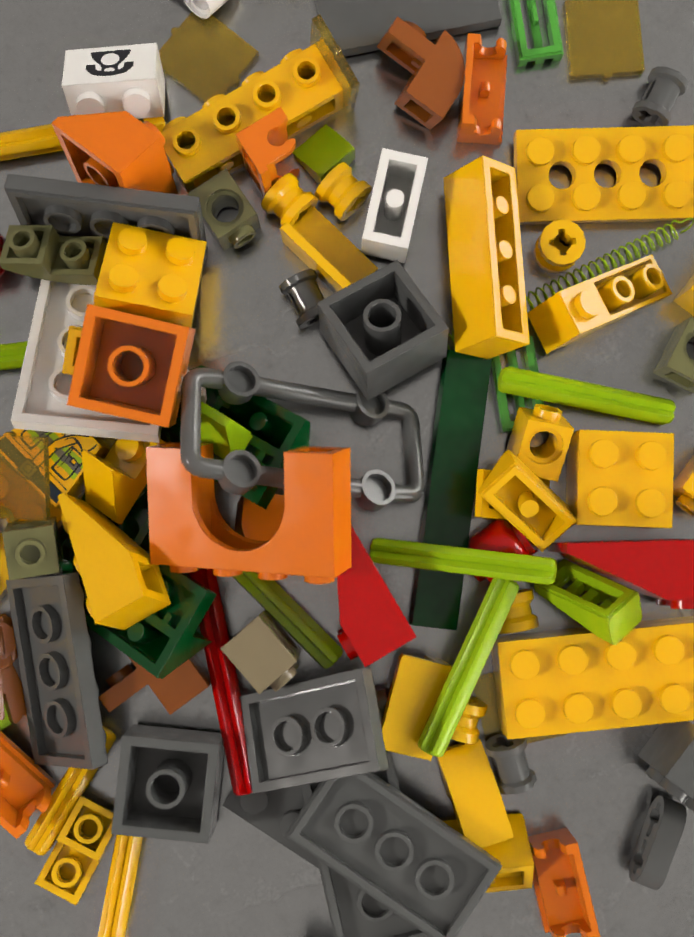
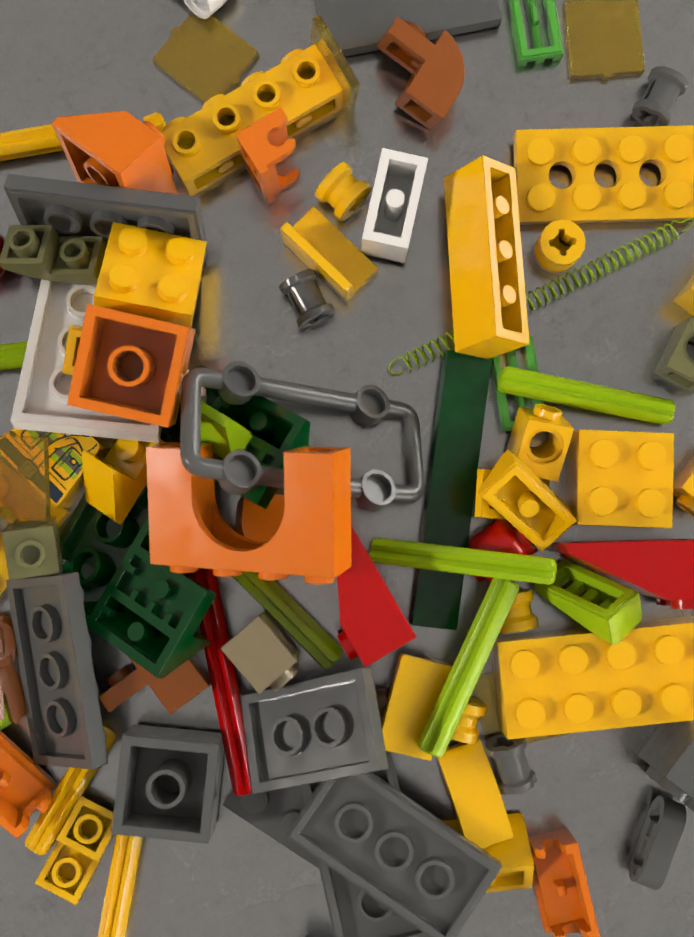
yellow slope [58,493,171,630] -> none
white brick [62,43,165,119] -> none
olive brick [188,168,261,251] -> none
yellow wheel [261,173,318,227] -> none
lime slope [292,124,355,184] -> none
dark grey brick [317,260,449,400] -> none
orange hinge [457,33,508,145] -> none
yellow slope [527,254,672,354] -> none

